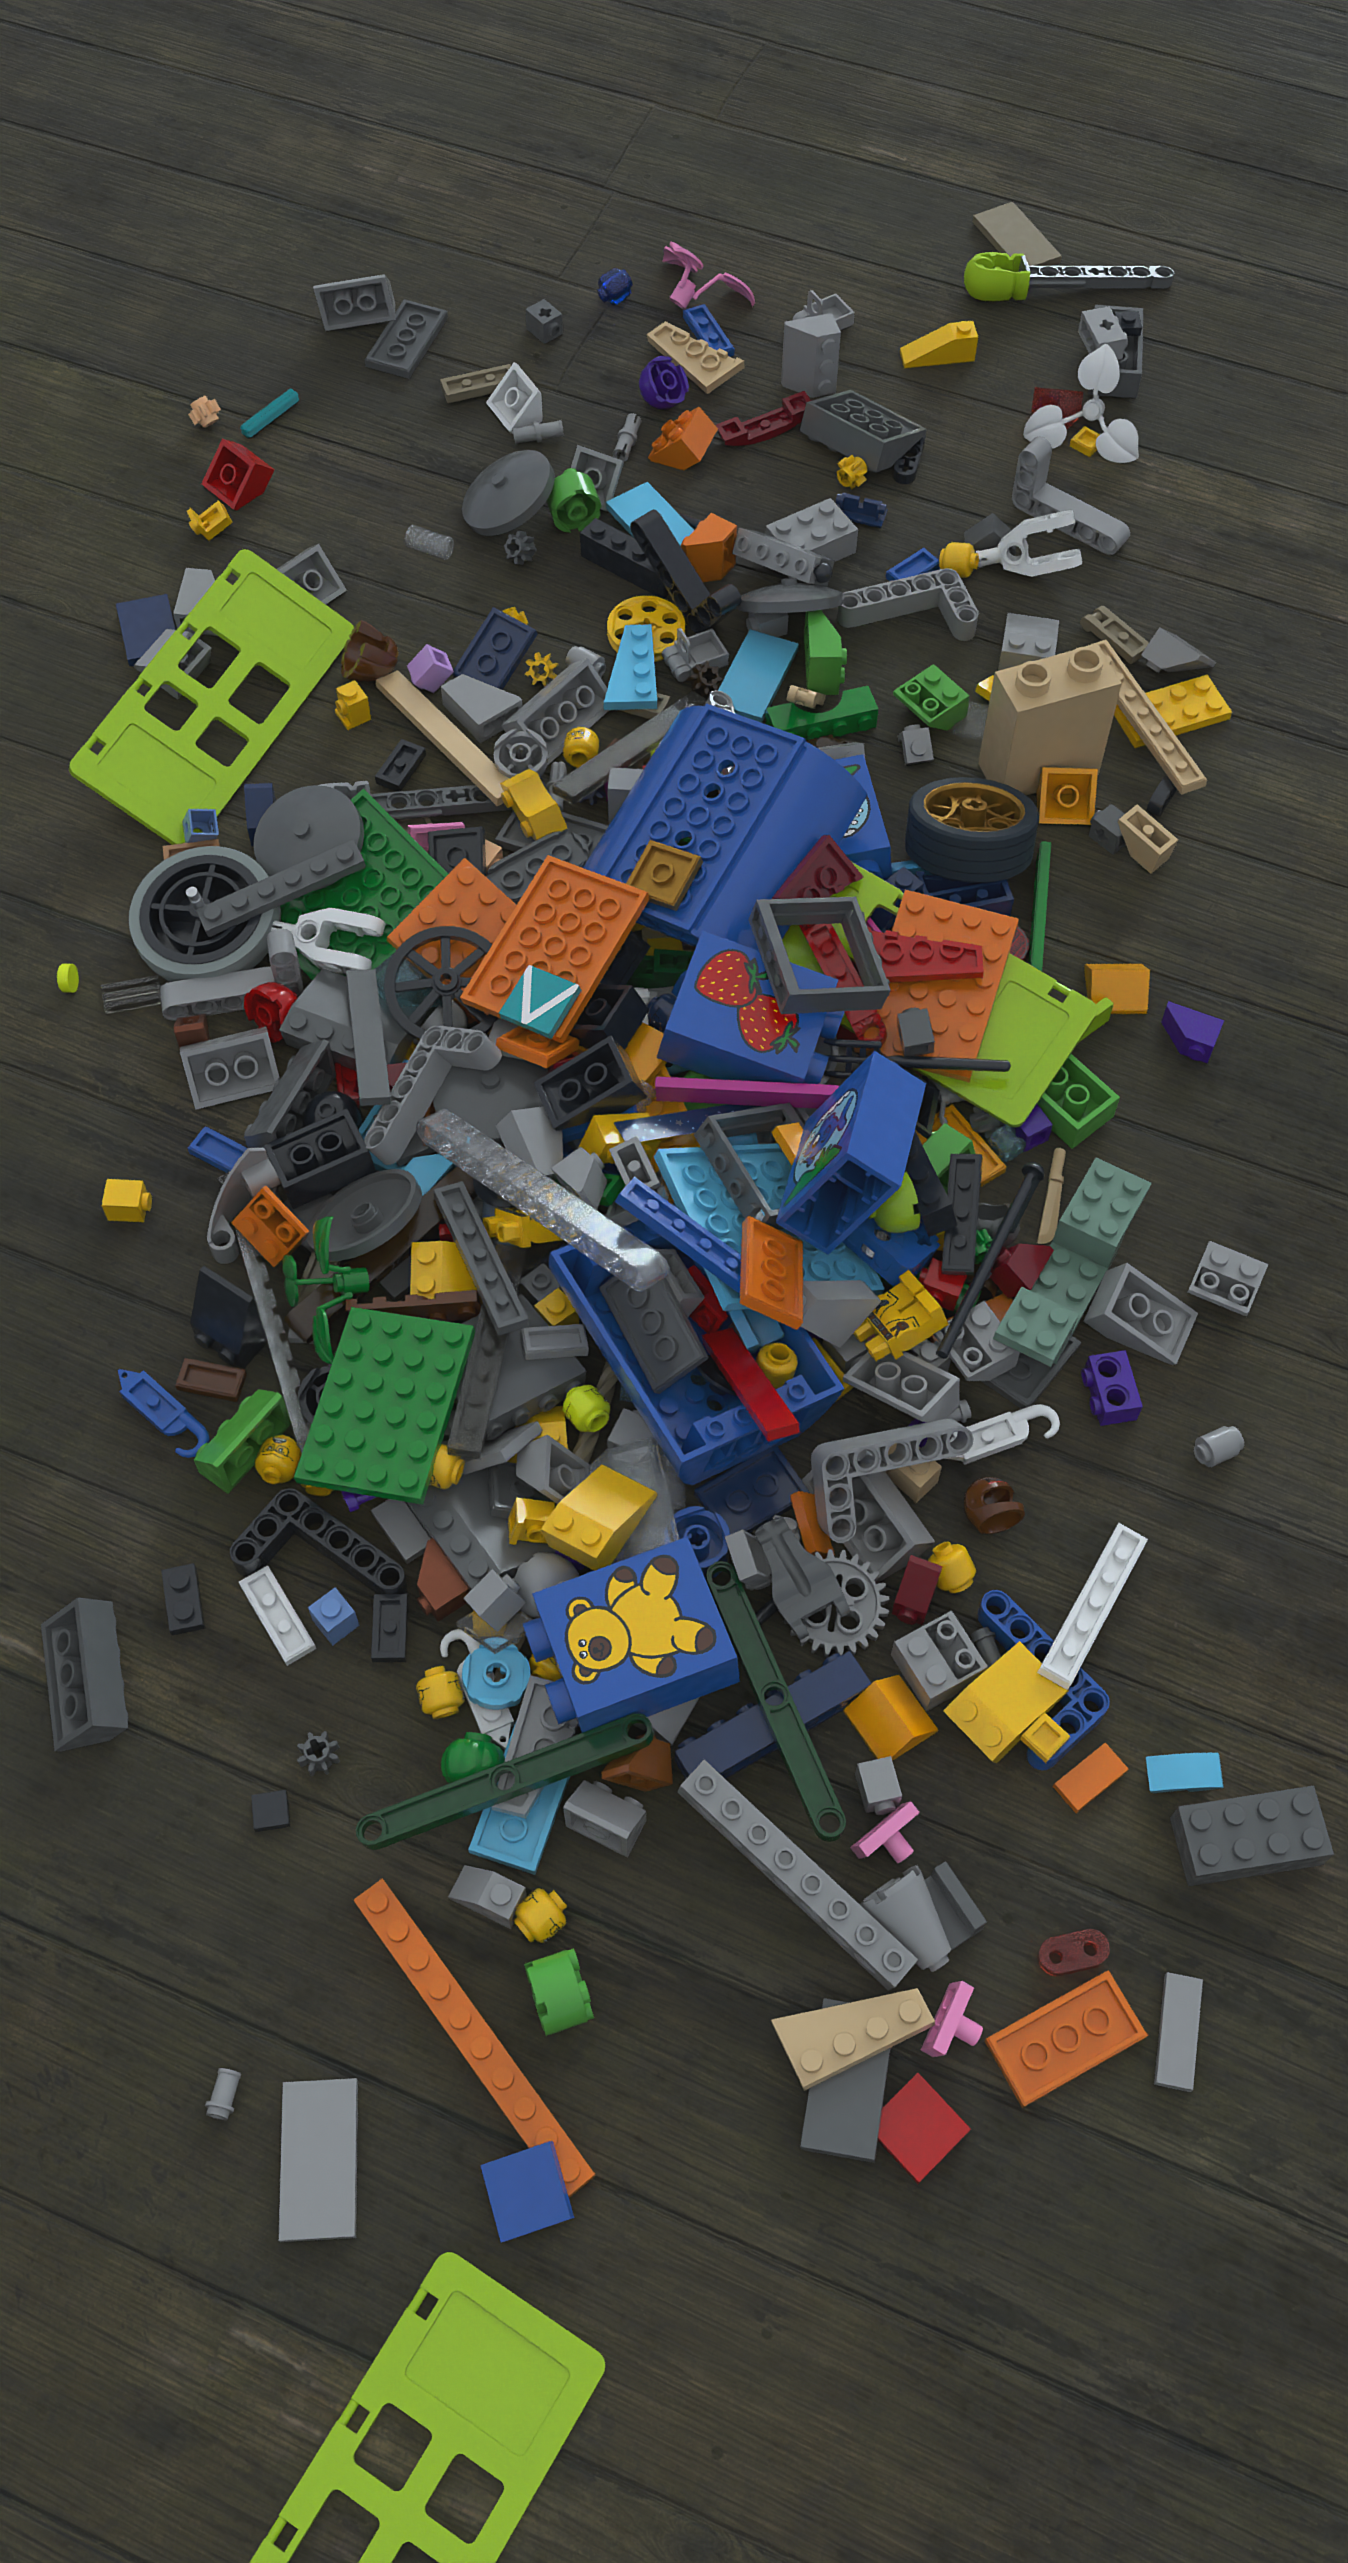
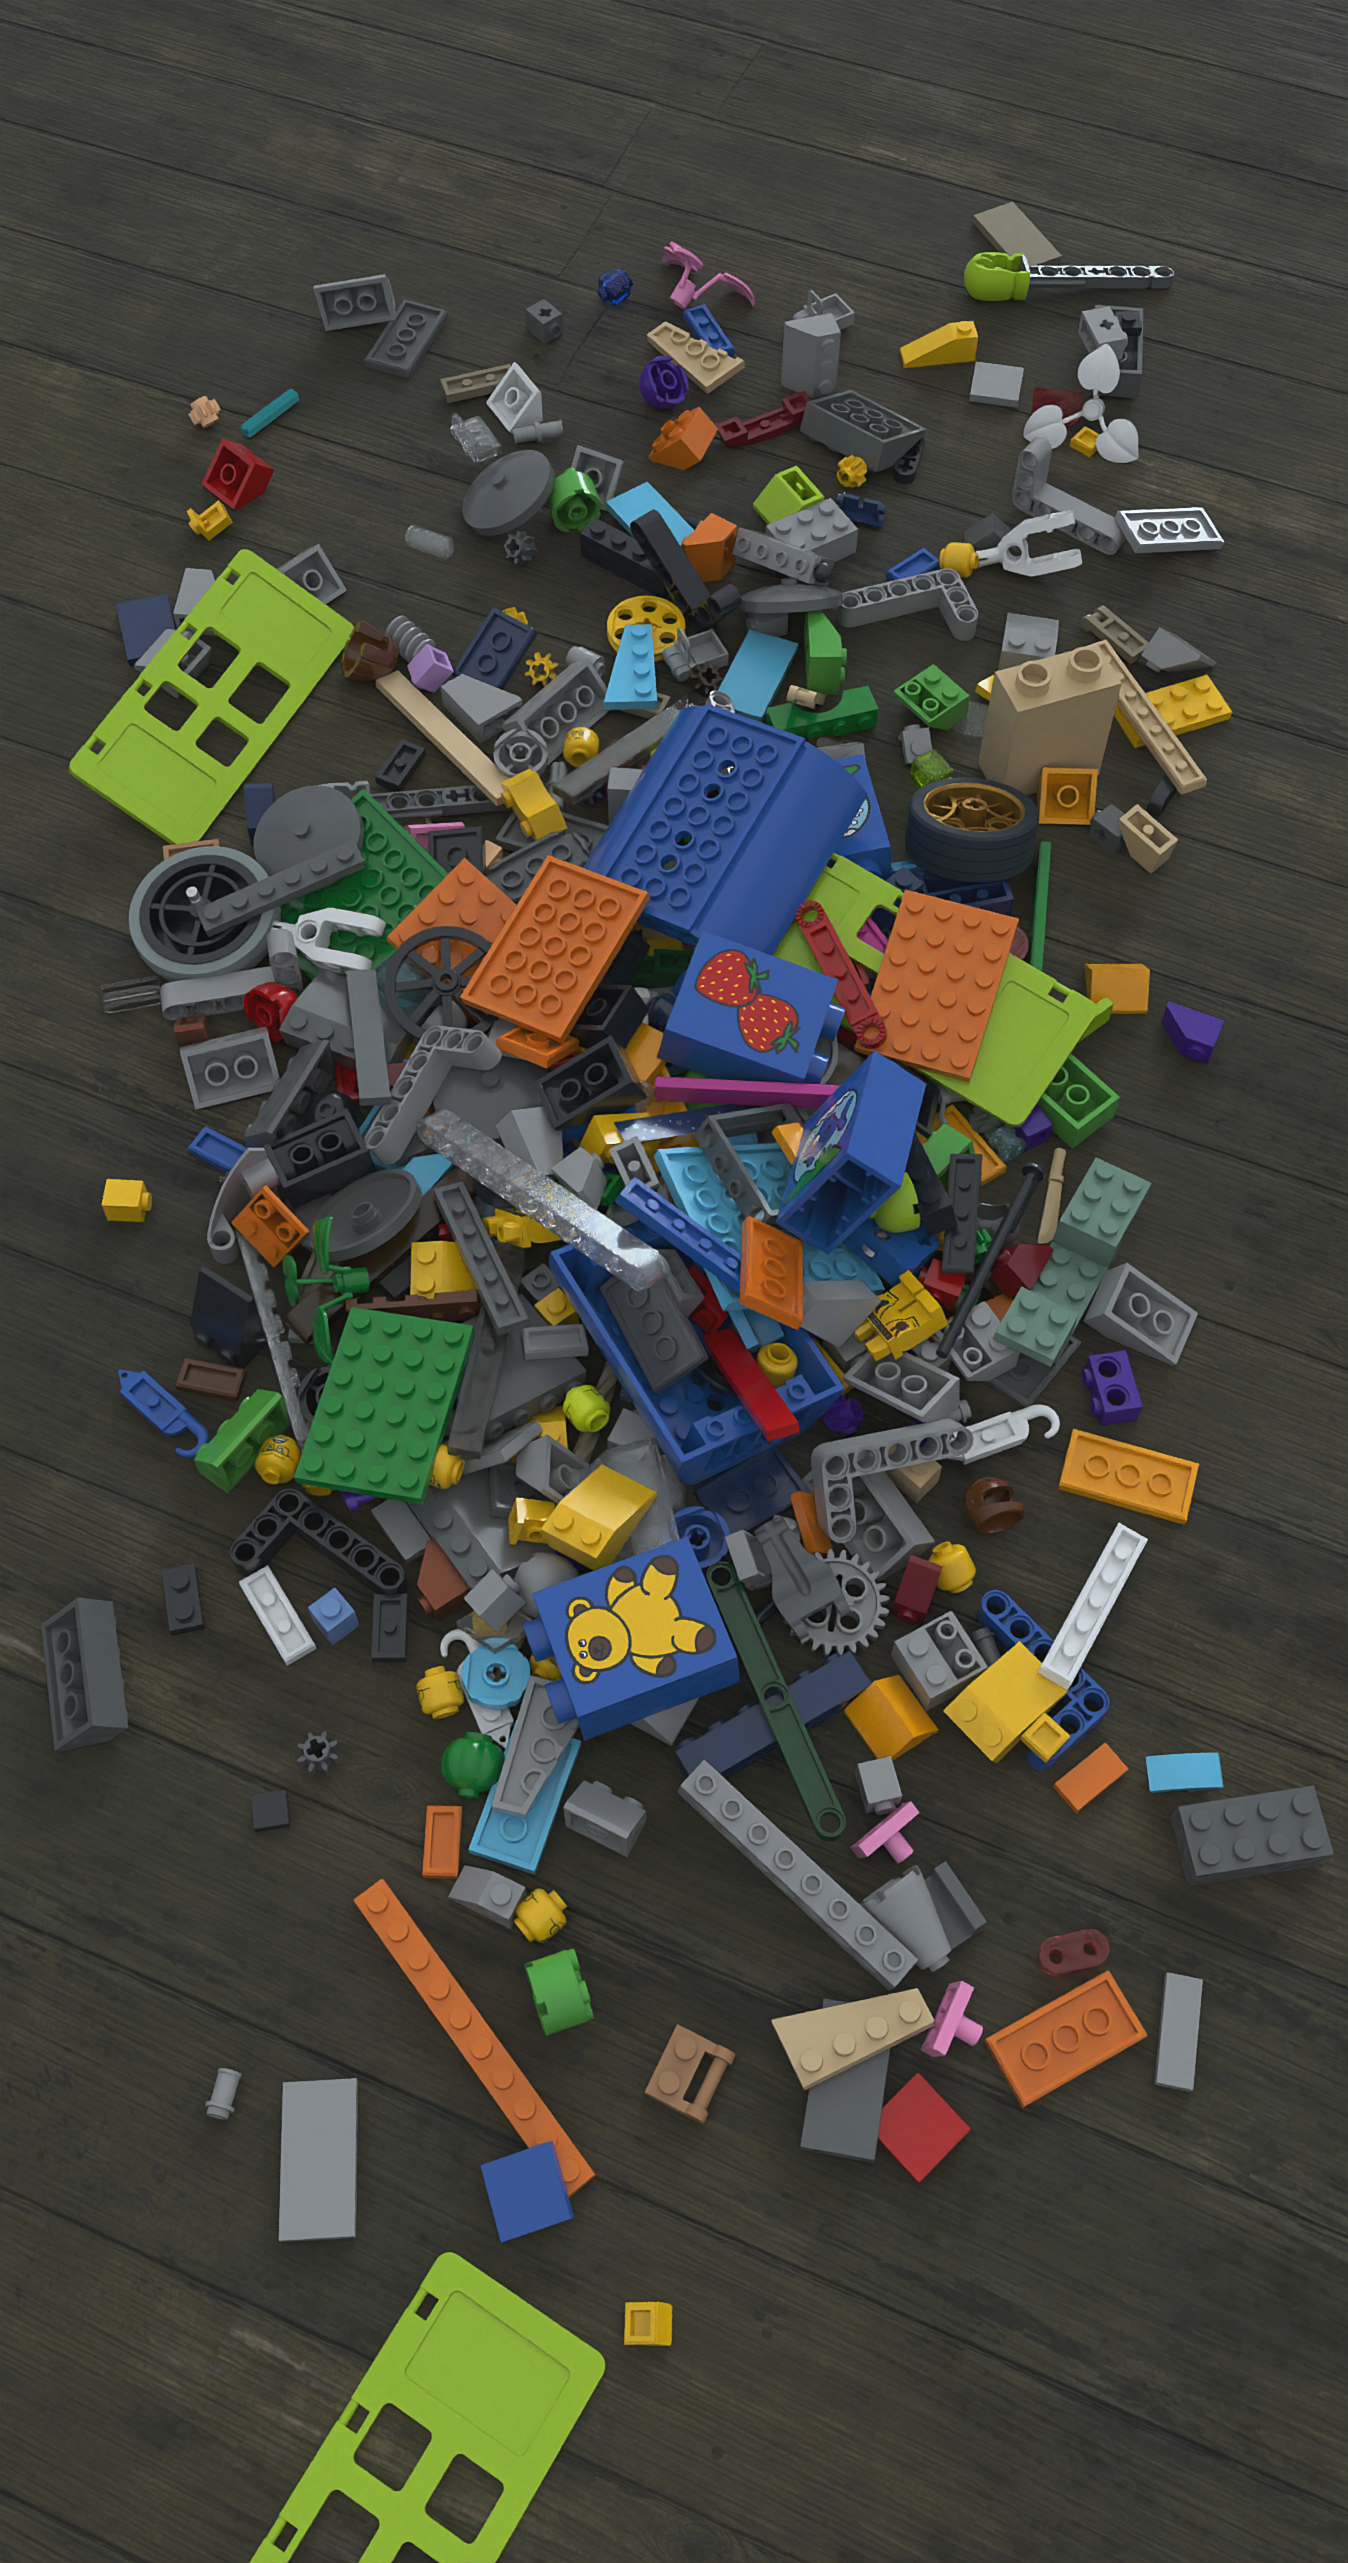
neon yellow tile [57,964,79,993] -> none
medium blue piece [182,809,219,843] -> none
yellow brick [335,680,371,730] -> none
dark green beam [356,1713,654,1850] -> none
teal tile [499,965,582,1039] -> none
dark orange slope [602,1734,673,1792] -> none
light grey pin [613,413,642,461] -> none
pearl gold tile [626,840,703,911] -> none
dark grey window [748,897,891,1014] -> none
dark red wing [772,835,863,899] -> none
black piece [823,1039,1011,1079] -> none
red wing [867,927,984,983] -> none
dark grey brick [897,1008,935,1056] -> none
light grey slope [1187,1241,1268,1317] -> none
light grey brick [1194,1426,1244,1467] -> none
none -> light grey piece [383,615,436,663]
none -> orange tile [422,1806,463,1879]
none -> clear bracket [450,413,502,463]
none -> yellow slope [624,2302,672,2346]
none -> medium nougat plate [644,2024,736,2124]
none -> lime slope [753,465,824,524]
none -> dark purple gear [823,1394,863,1436]
none -> clear neon green brick [910,749,954,789]
none -> light grey tile [969,361,1024,408]
none -> light orange tile [1058,1429,1199,1525]
none -> light grey tile [1114,507,1224,553]

